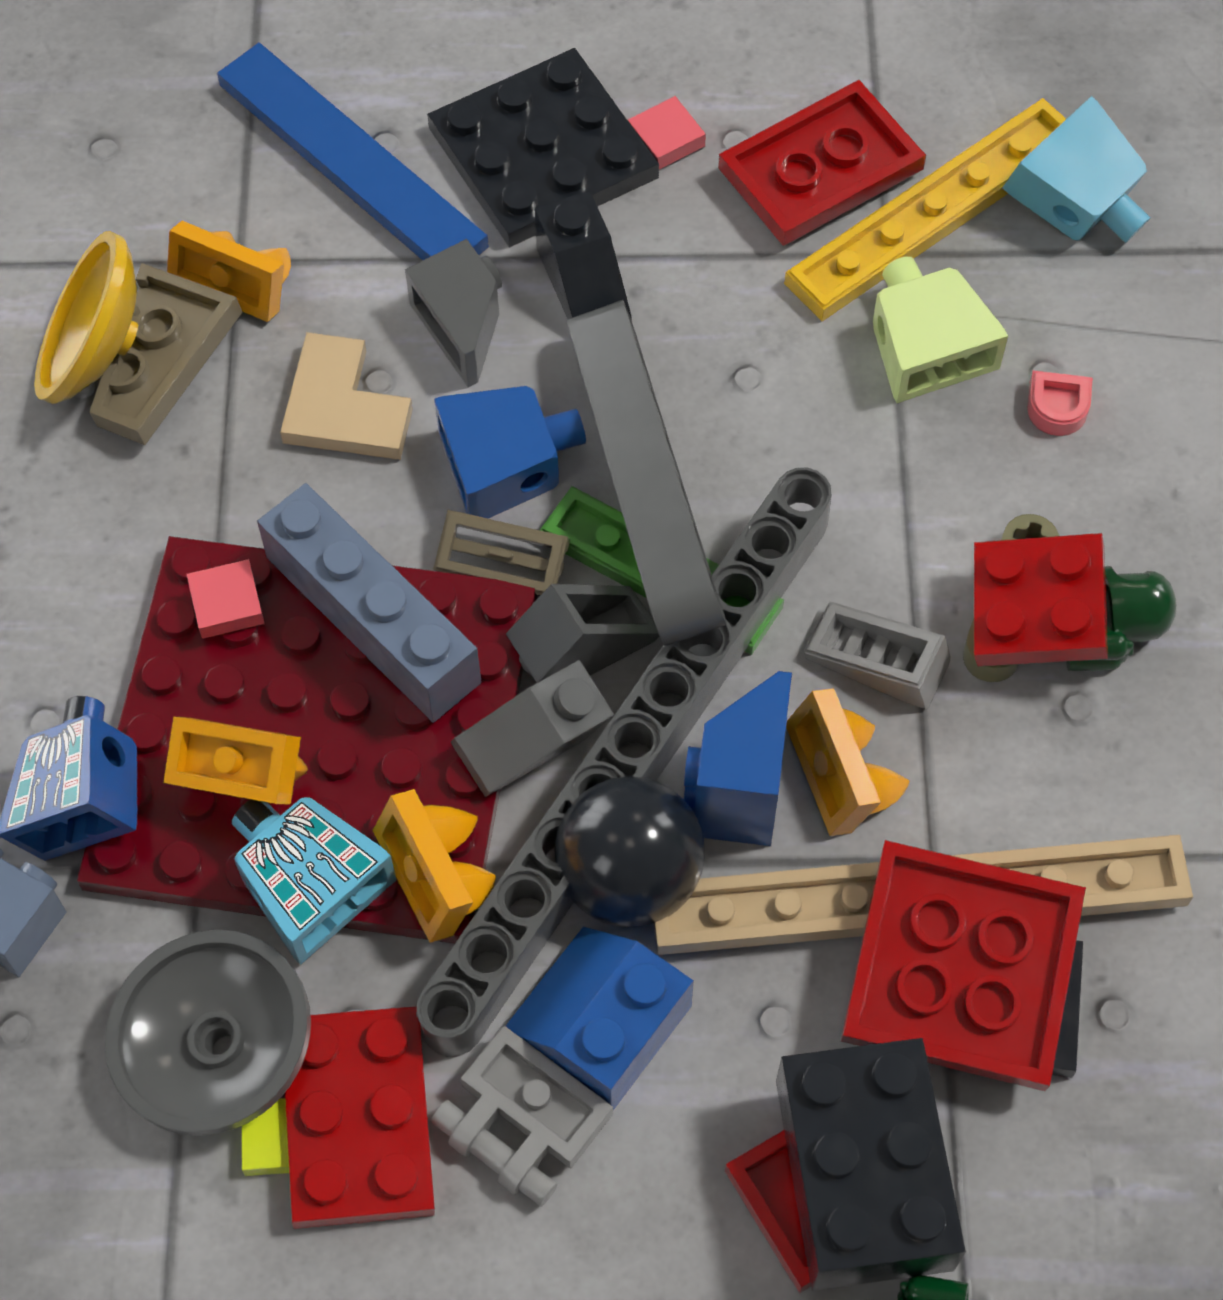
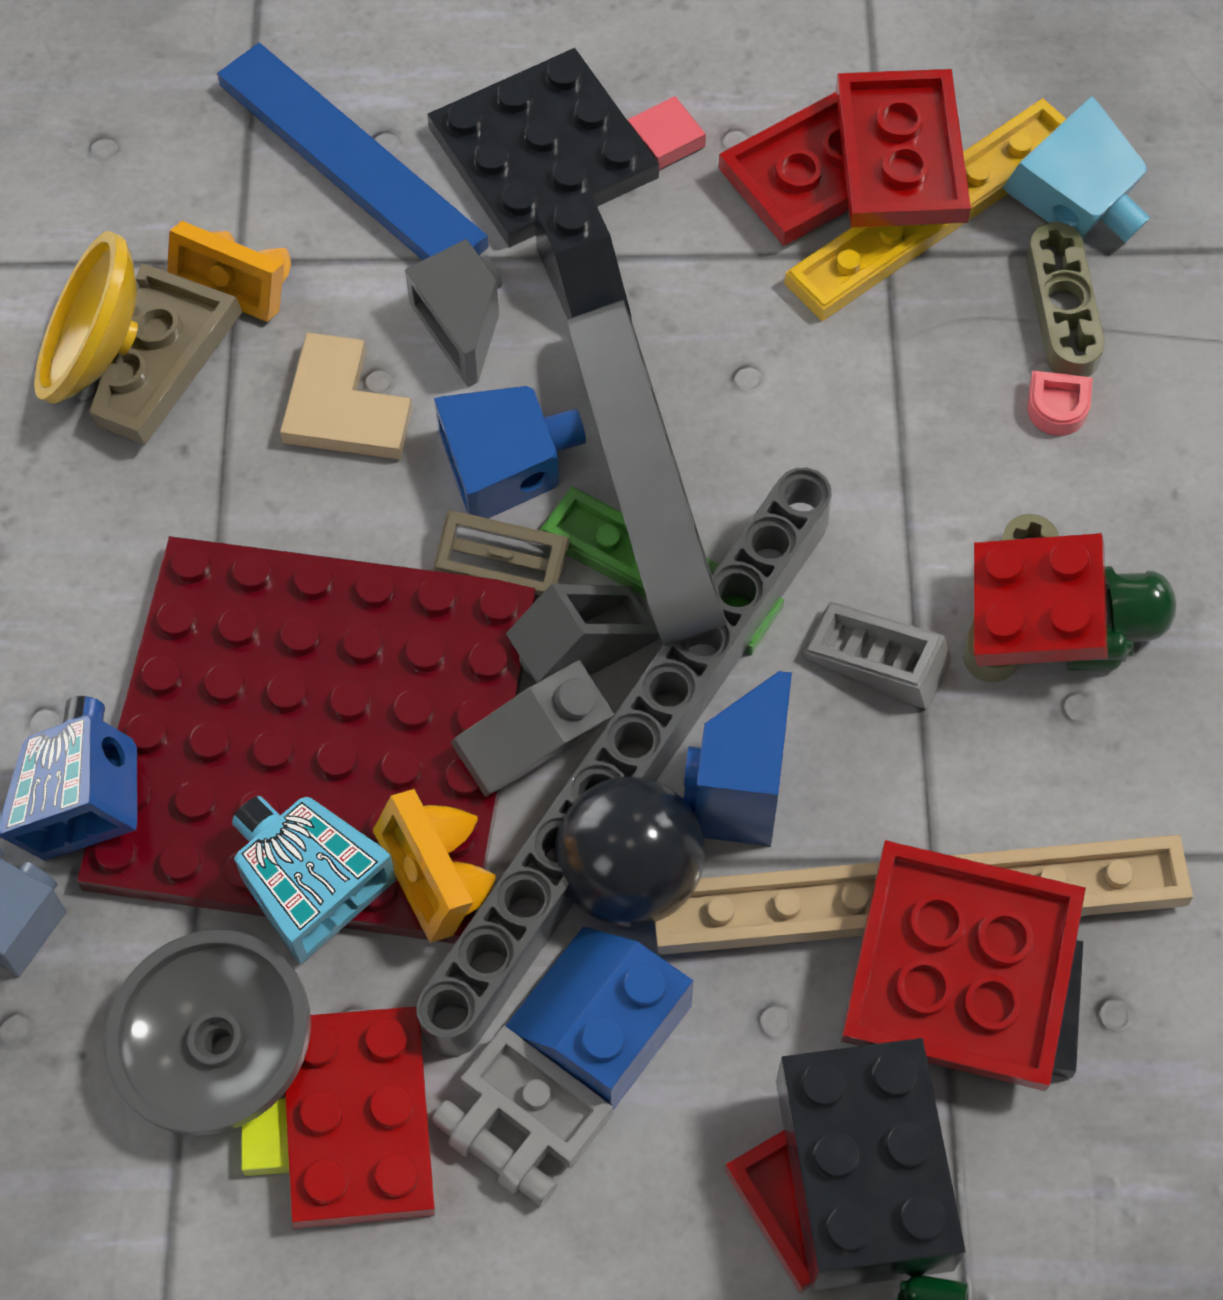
light orange tile [164,717,308,804] -> none
coral tile [187,559,265,639] -> none
sand blue brick [257,483,481,723] -> none
light orange tile [786,688,909,836] -> none
yellowish green torso [873,256,1008,403] -> none
none -> red plate [836,69,971,228]
none -> olive beam [1026,222,1105,377]

